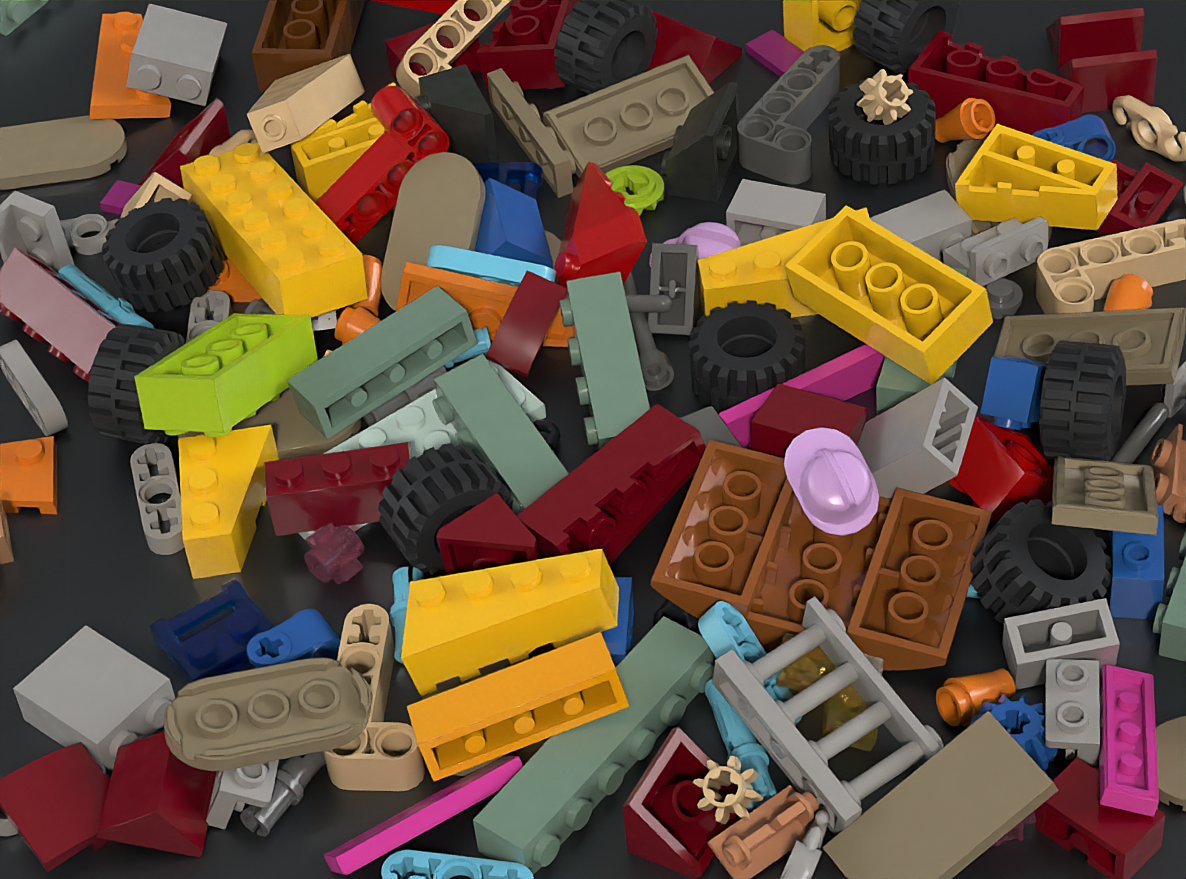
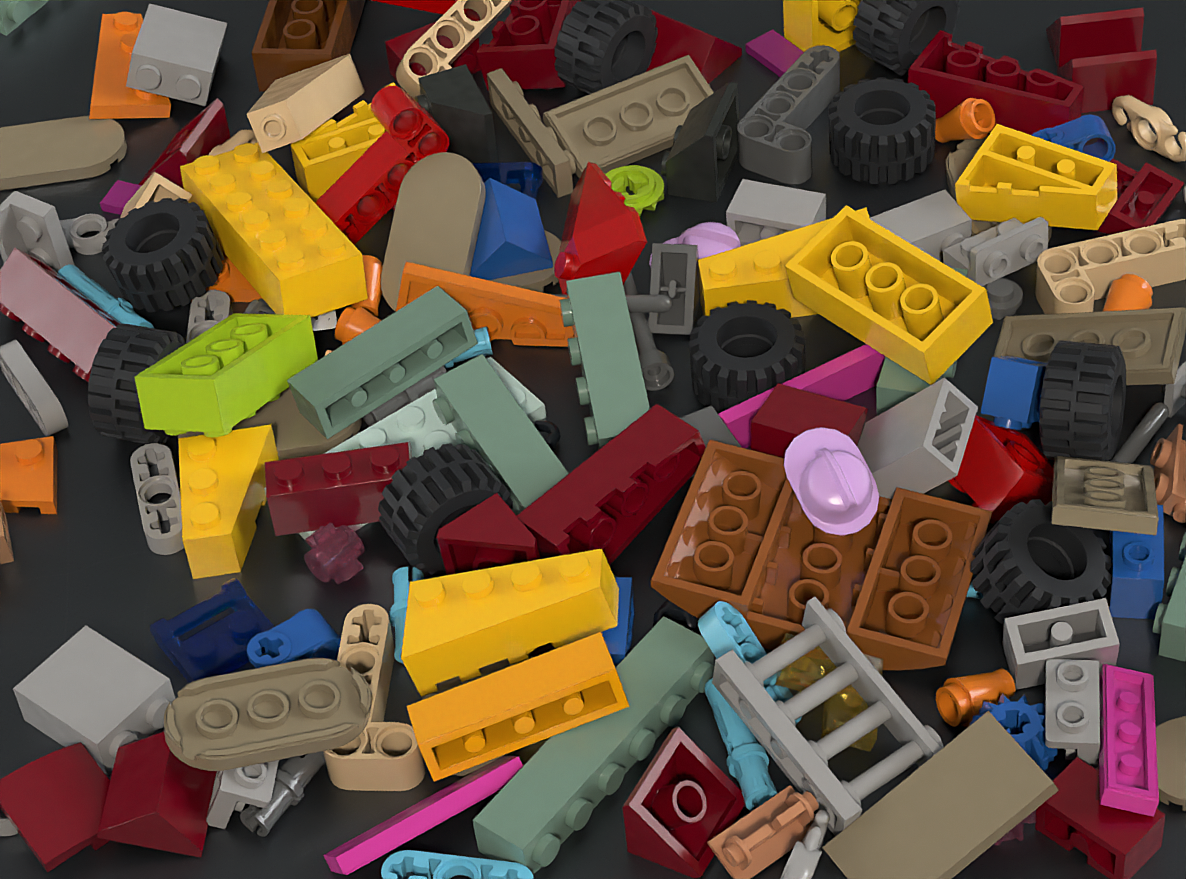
medium azure beam [426,245,557,287] -> none
dark red slope [486,270,567,378] -> none
tan gear [693,755,763,824] -> none
tan gear [857,69,913,125] -> none

